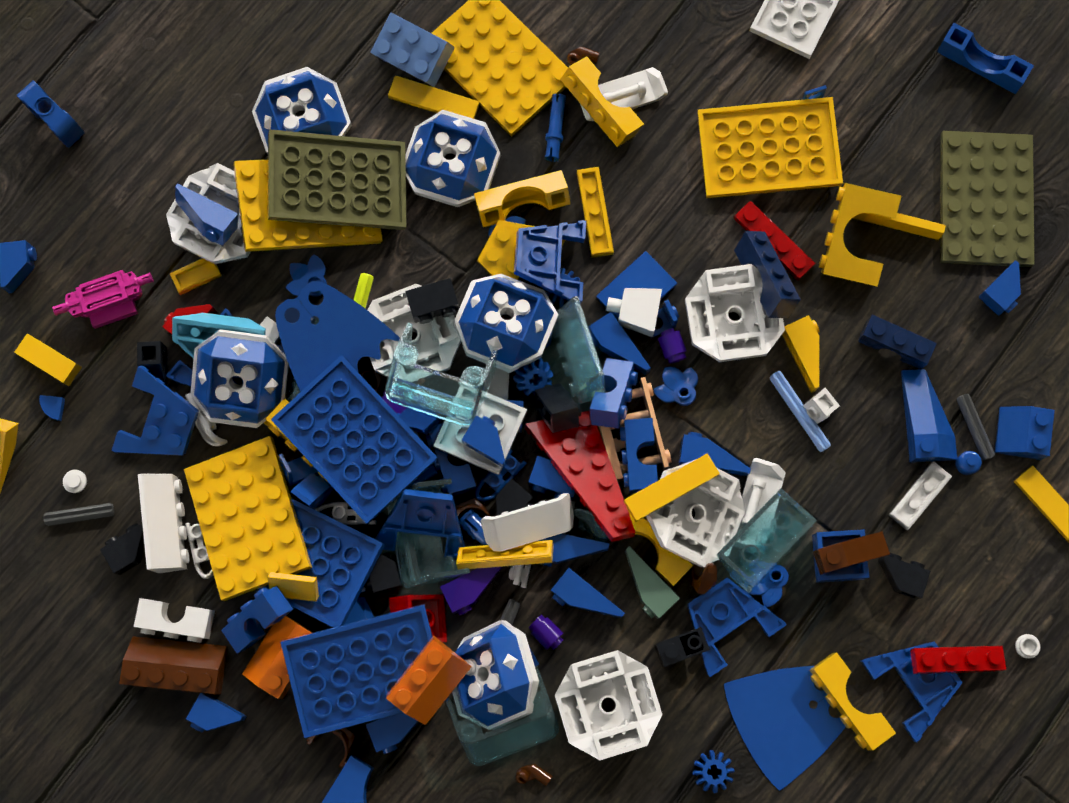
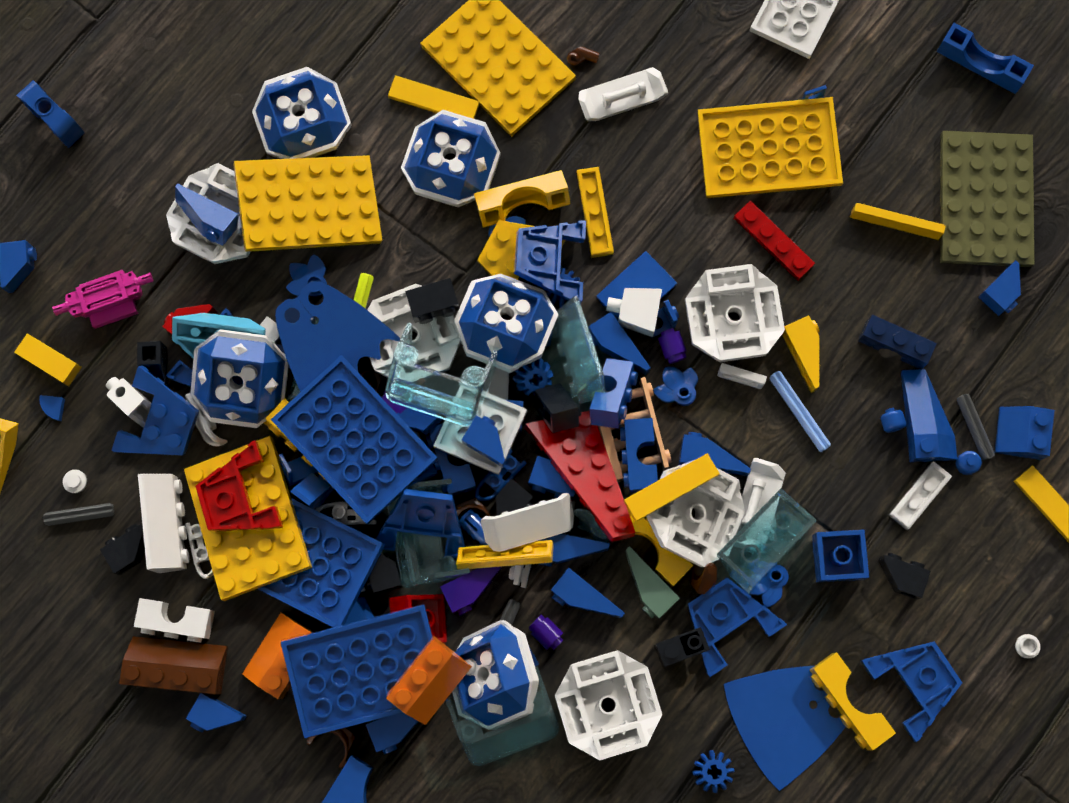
yellow tile [170,258,222,295] -> none
blue arch [221,586,293,654] -> none
olive plate [268,129,406,230] -> none
yellow tile [268,572,319,602] -> none
medium blue brick [370,12,455,87] -> none
reddish brown arm [515,764,553,786] -> none
blue pin [545,94,566,162] -> none
yellow arch [560,56,644,147] -> none
dark blue arch [734,231,801,318] -> none
white bracket [803,388,840,424] -> none
reddish brown slope [813,531,890,575] -> none
yellow arch [819,183,901,287] -> none
red plate [910,646,1006,674] -> none
none -> white torso [106,377,152,428]
none -> red wing [195,440,283,532]
none -> white tile [717,363,767,389]
none -> blue piece [880,408,907,433]

